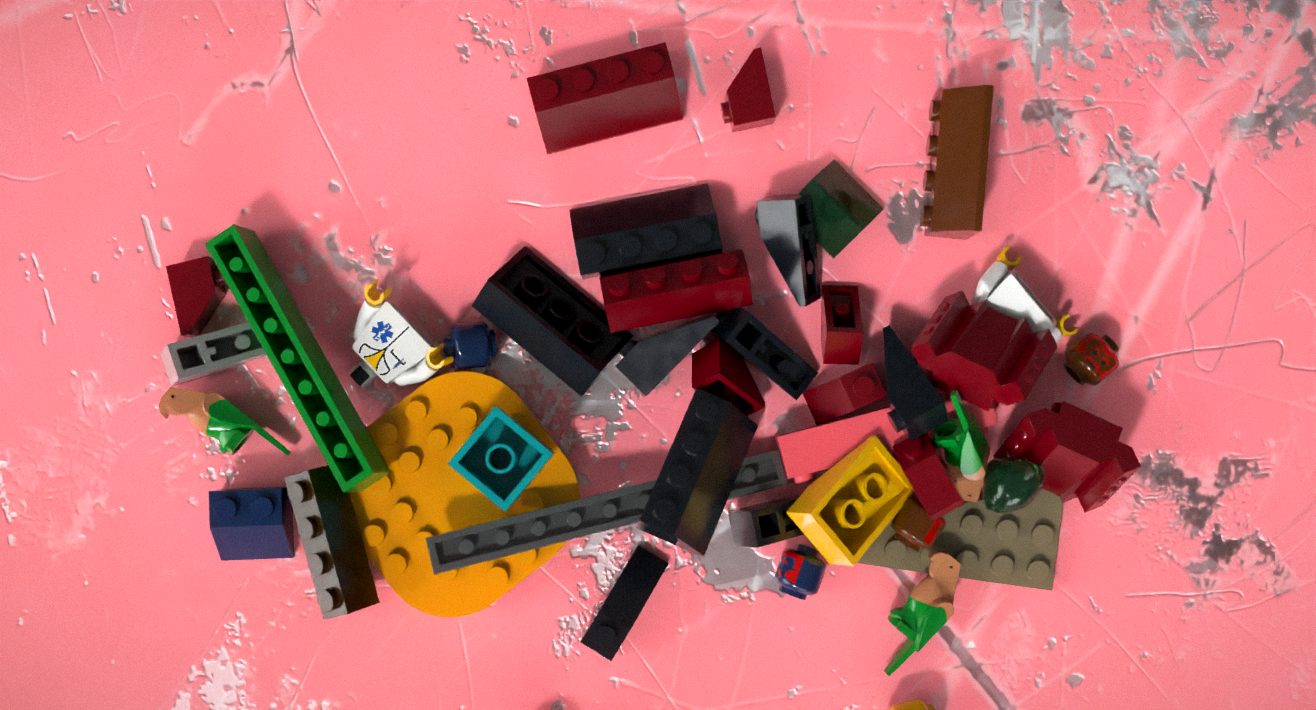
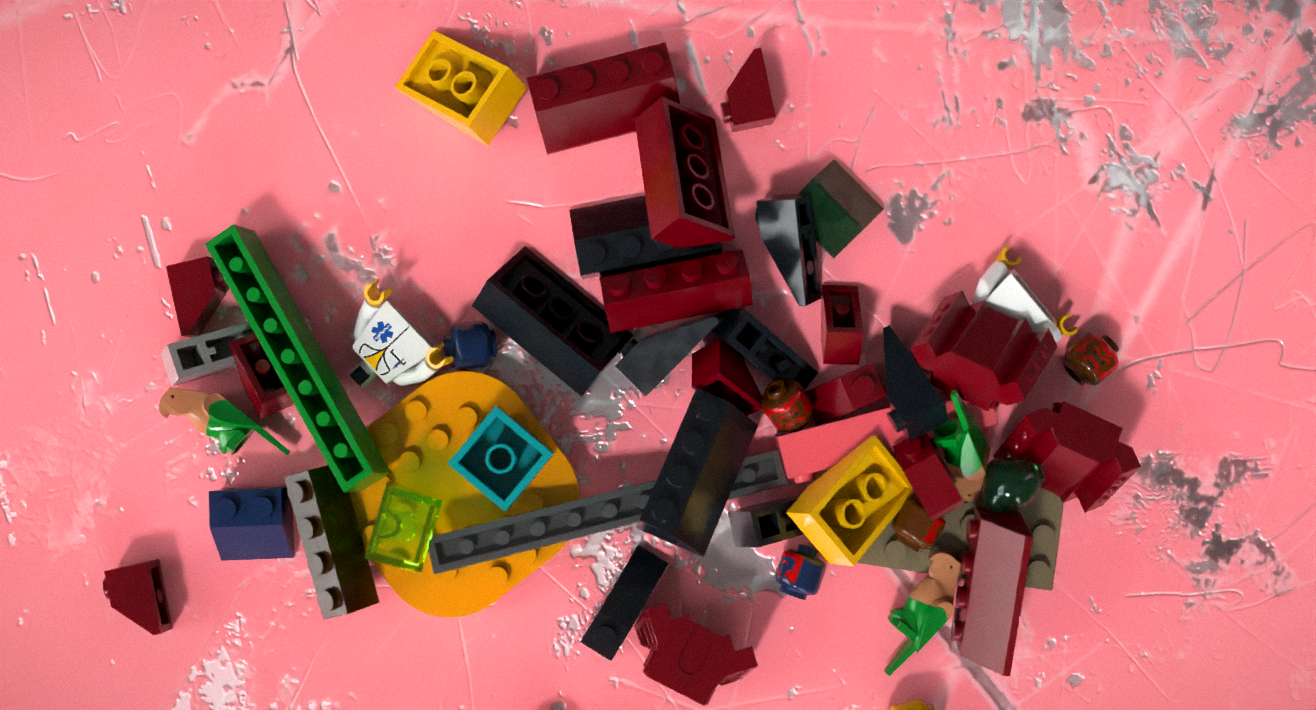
reddish brown slope [920,85,994,240] -> none
none -> dark red slope [103,559,173,635]
none -> dark red slope [229,333,293,419]
none -> clear neon green slope [364,481,442,573]
none -> yellow slope [394,30,527,146]
none -> dark red slope [634,96,735,248]
none -> dark red slope [634,603,758,706]
none -> reddish brown head [761,379,814,432]
none -> slope [951,506,1033,677]

